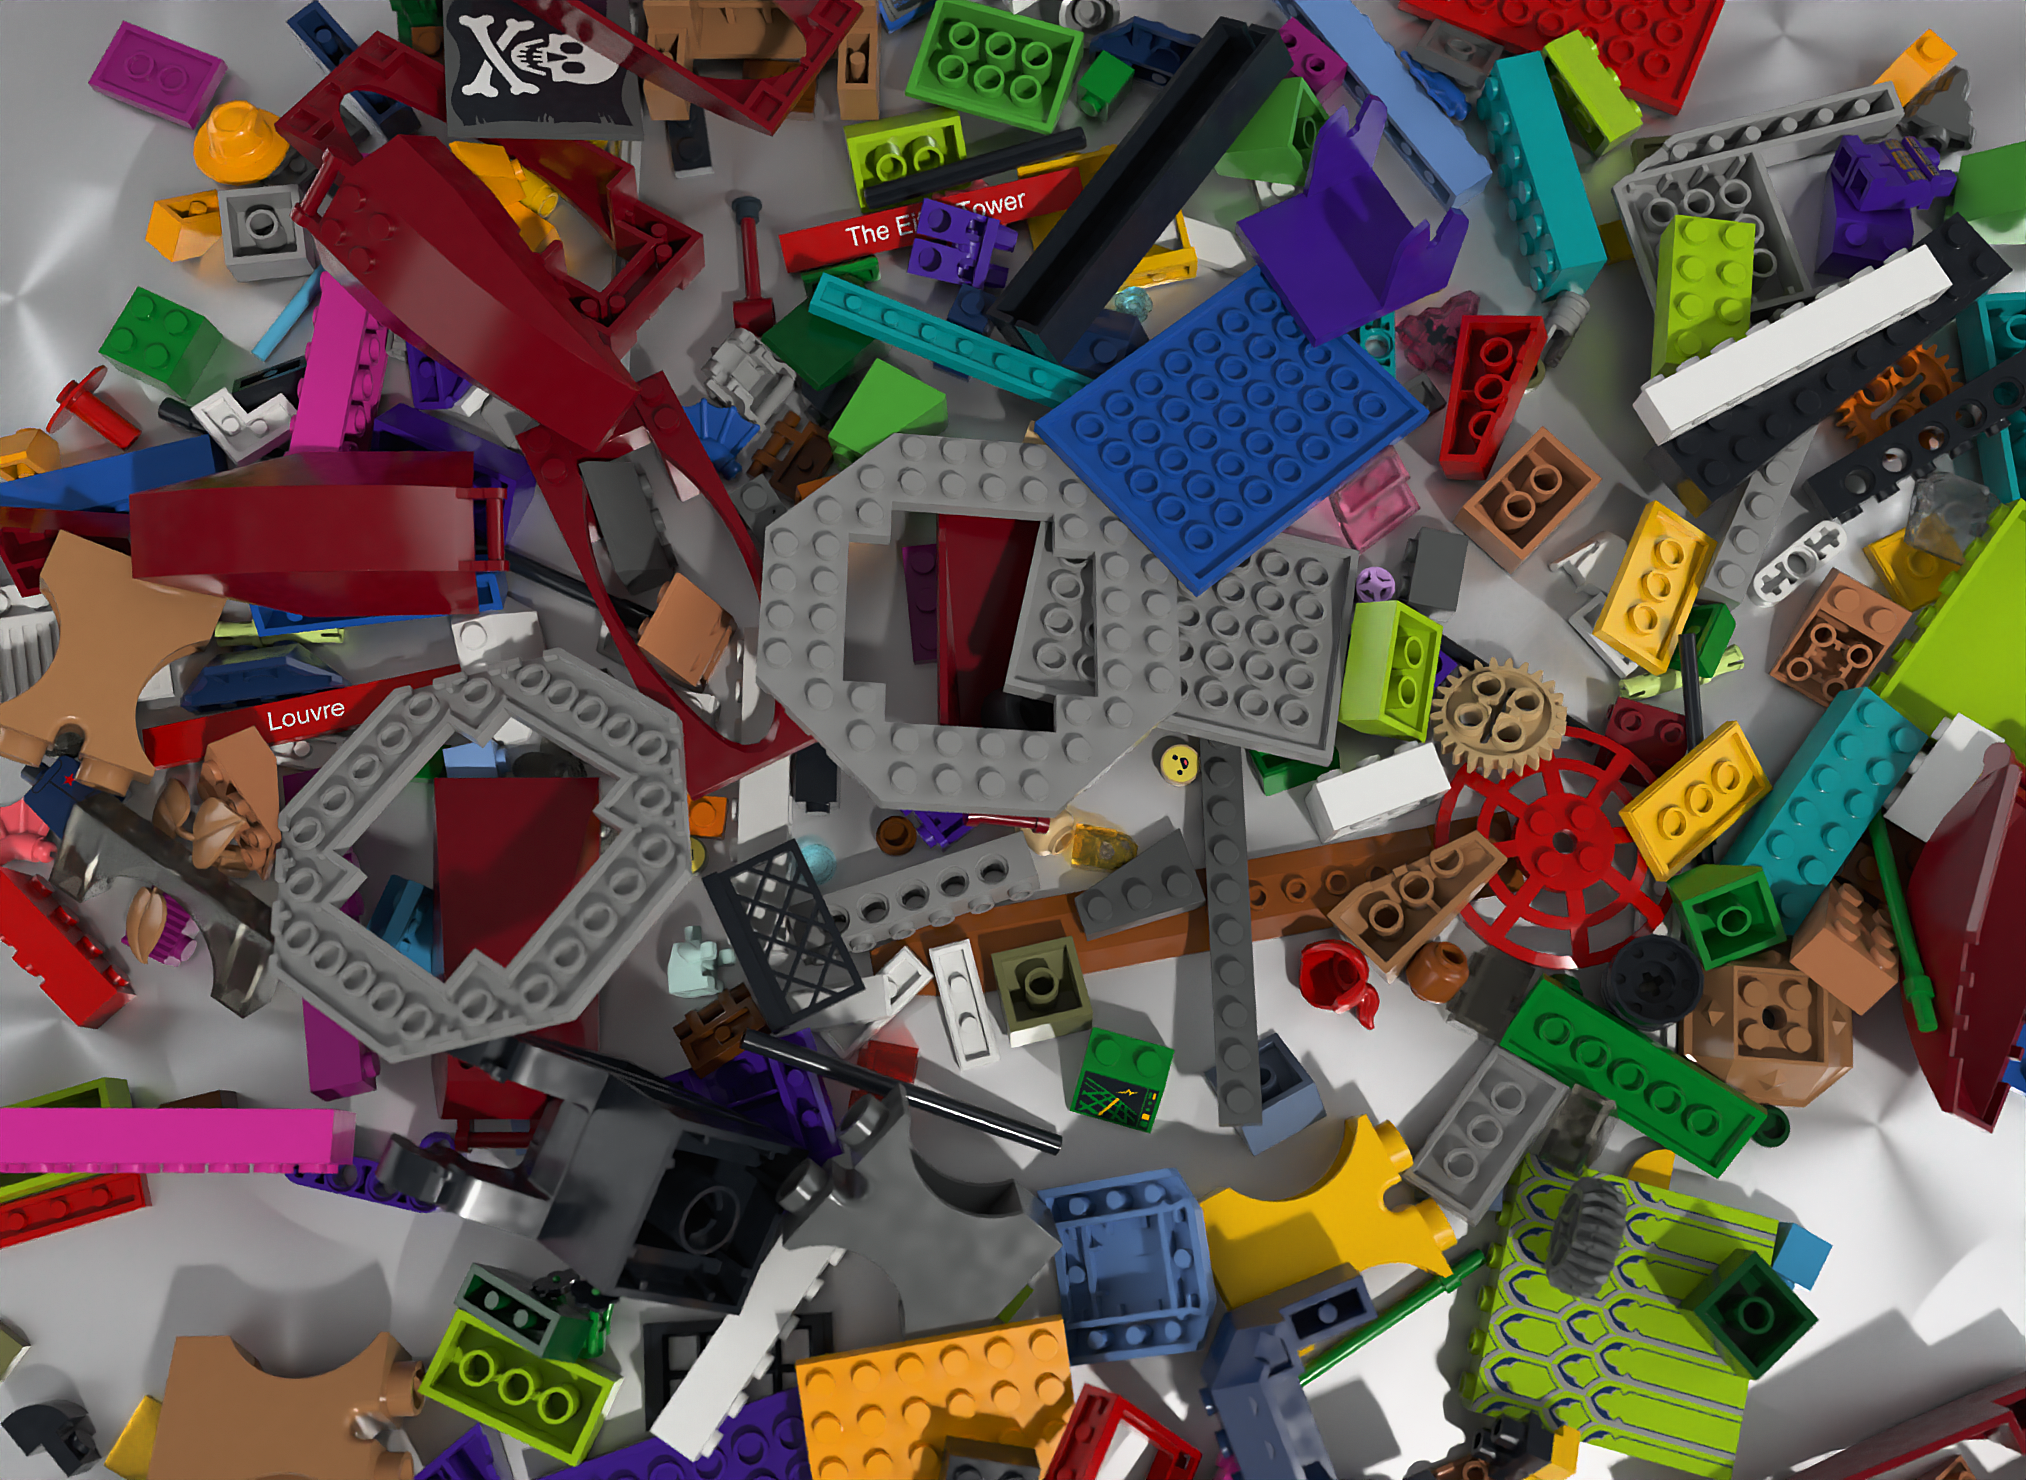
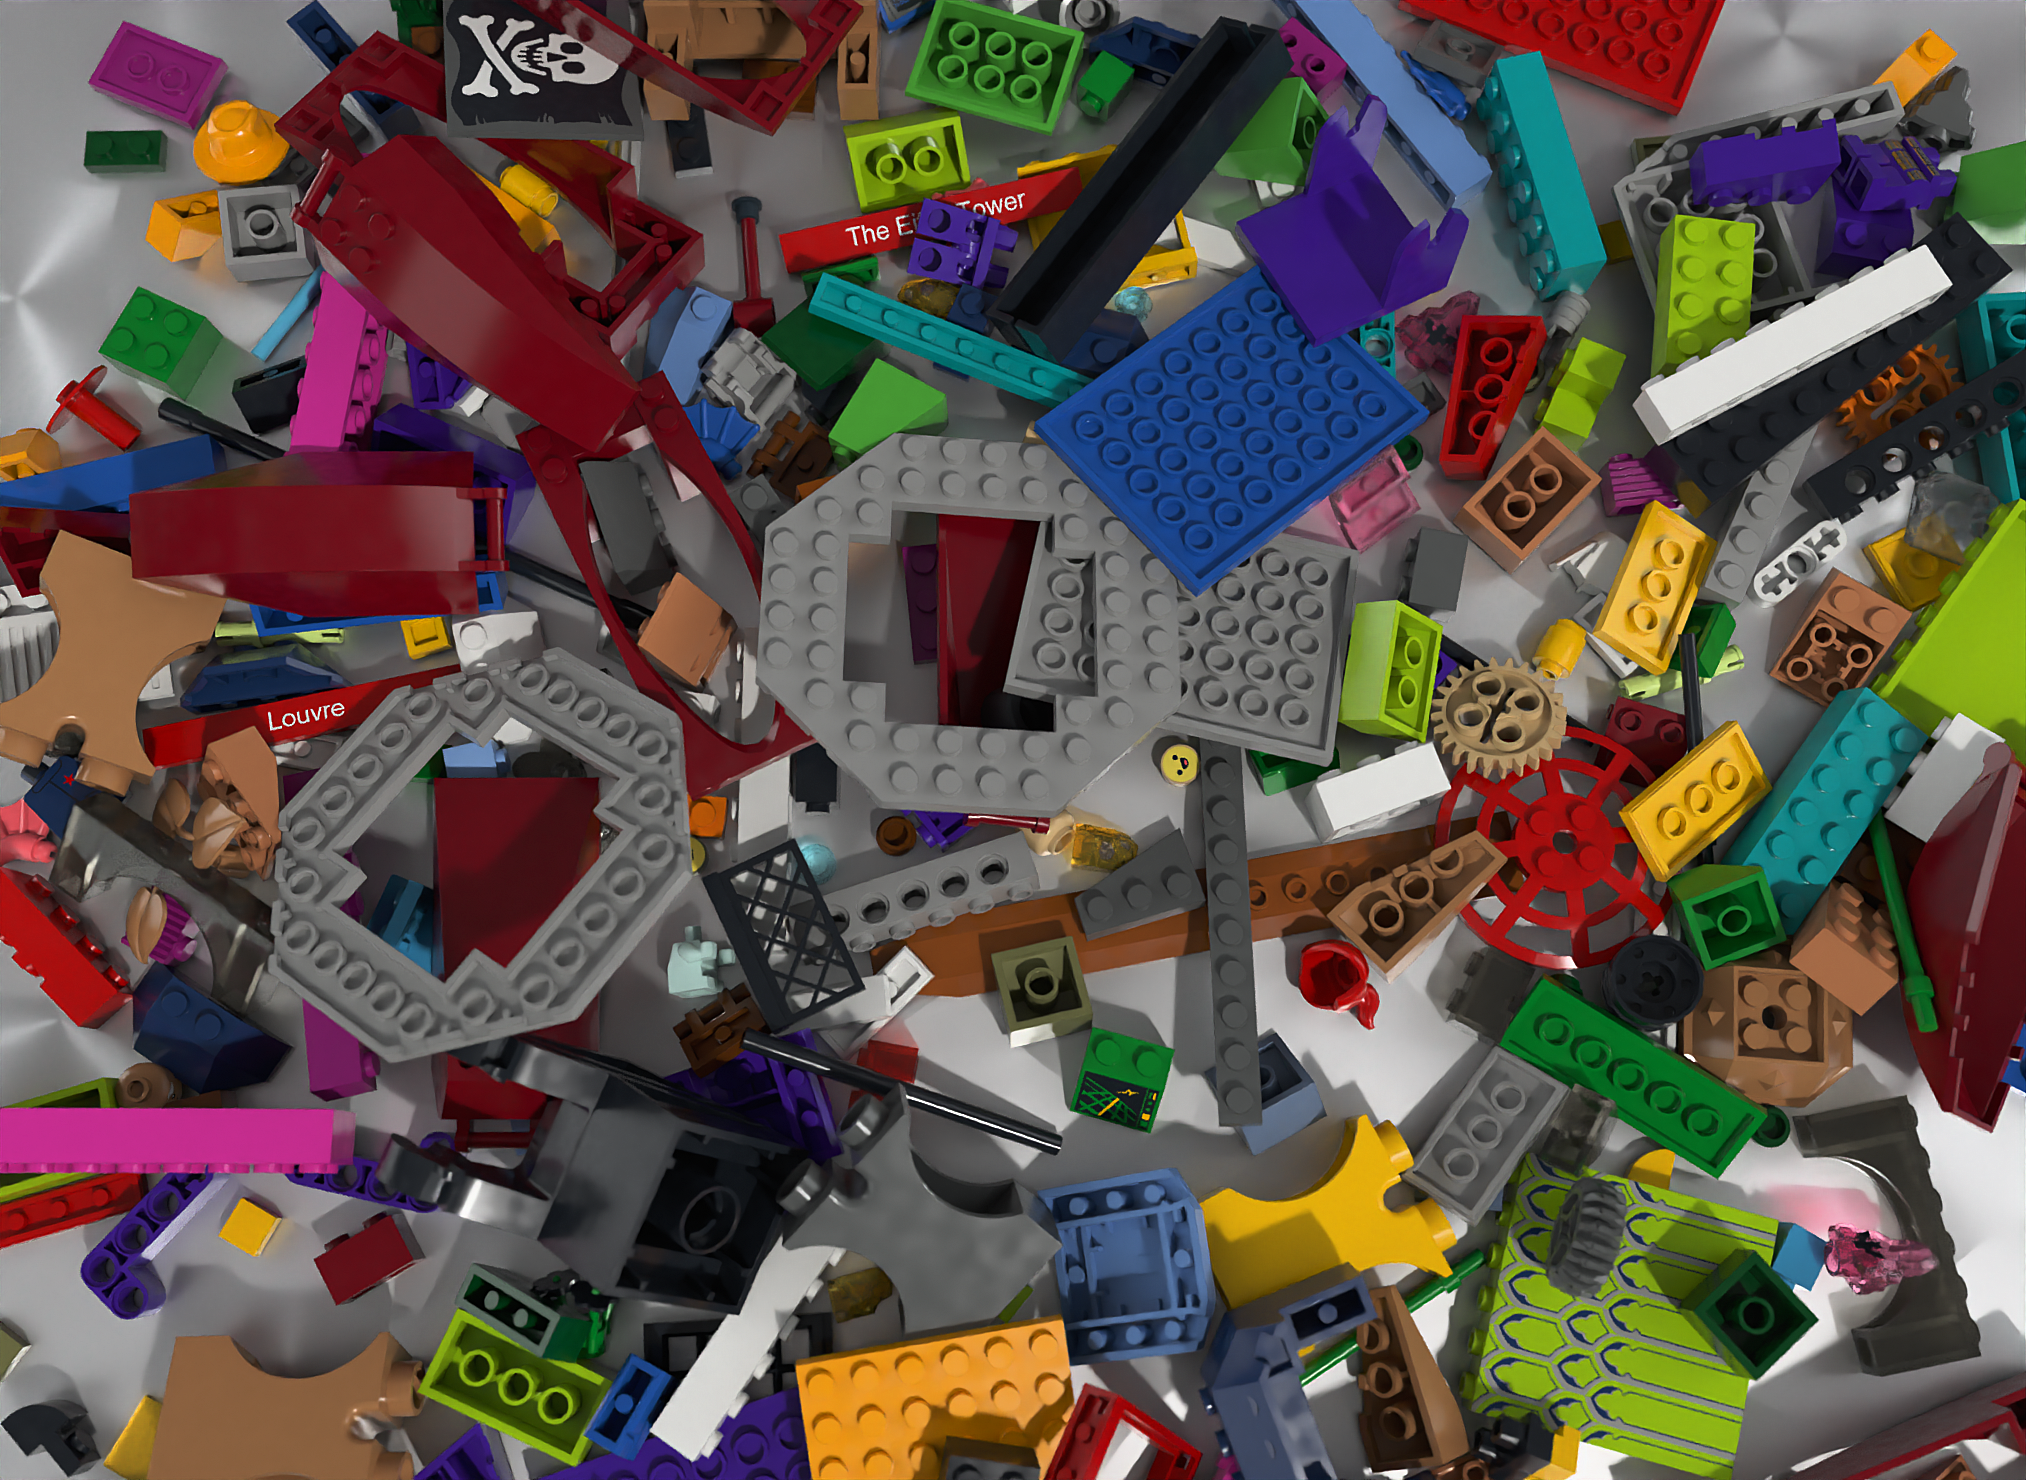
white plate [190,387,297,467] -> none
light orange slope [449,141,527,207] -> none
black axle [864,126,1087,210] -> none
white tile [929,938,1001,1071] -> none
lavender wheel [1353,567,1395,607] -> none
dark orange head [1406,941,1469,1004] -> none
lime slope [1541,29,1643,160] -> none
none -> dark purple beam [80,1165,230,1320]
none -> dark green plate [83,130,168,173]
none -> medium nougat head [115,1062,182,1108]
none -> dark blue wedge [133,961,293,1094]
none -> yellow tile [218,1197,282,1257]
none -> dark red brick [313,1211,426,1306]
none -> yellow plate [400,616,453,660]
none -> blue brick [583,1352,679,1461]
none -> medium blue wedge [642,286,735,445]
none -> clear yellow rock [827,1266,894,1324]
none -> clear yellow rock [897,278,960,321]
none -> medium nougat wedge [1356,1284,1471,1473]
none -> dark green plate [1383,435,1423,473]
none -> yellow brick [1532,618,1587,681]
none -> lime brick [1533,337,1627,453]
none -> magenta brick [1598,453,1685,518]
none -> dark purple wedge [1689,118,1841,207]
none -> clear smoke arch [1792,1095,1982,1377]
none -> clear pink rock [1824,1223,1939,1295]

